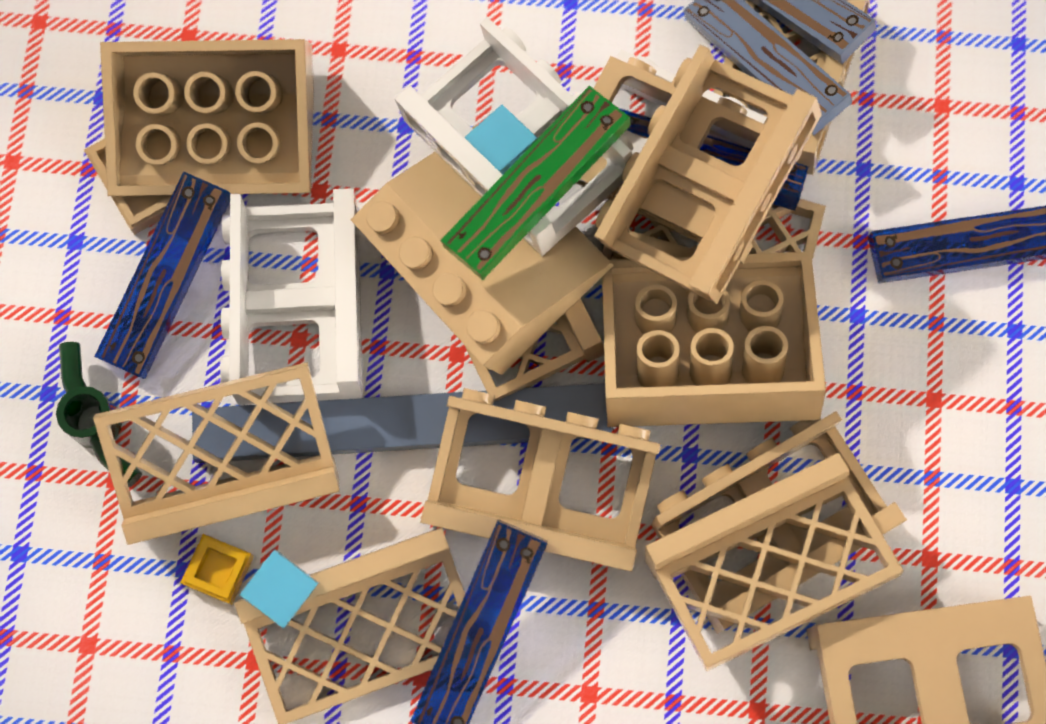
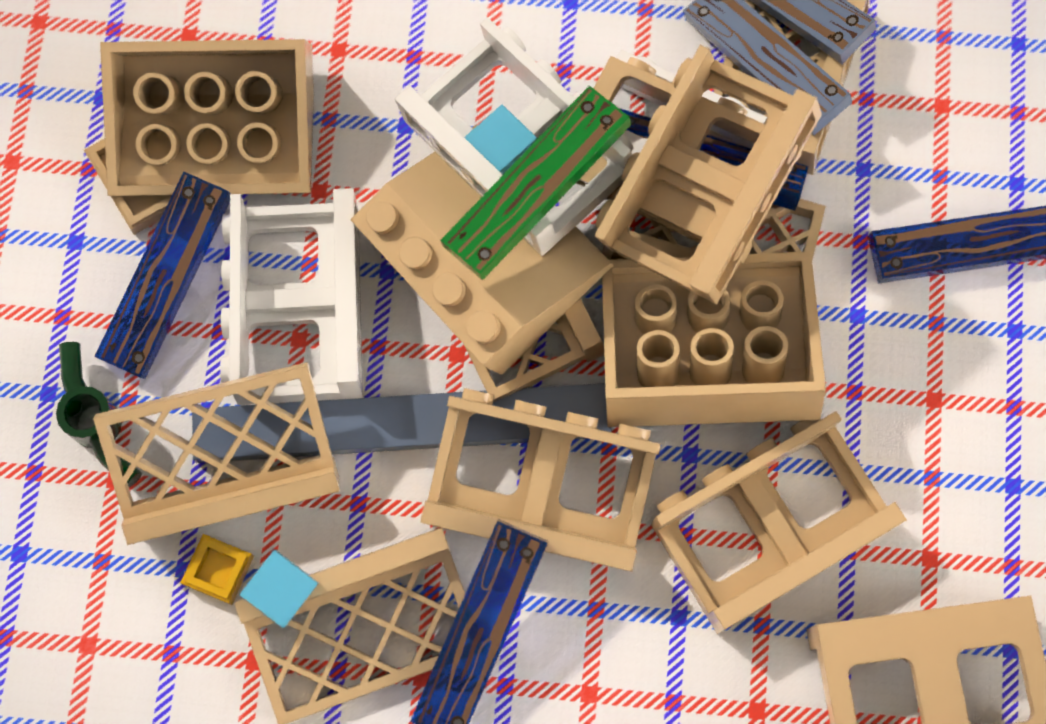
tan fence [645,453,904,672] -> none

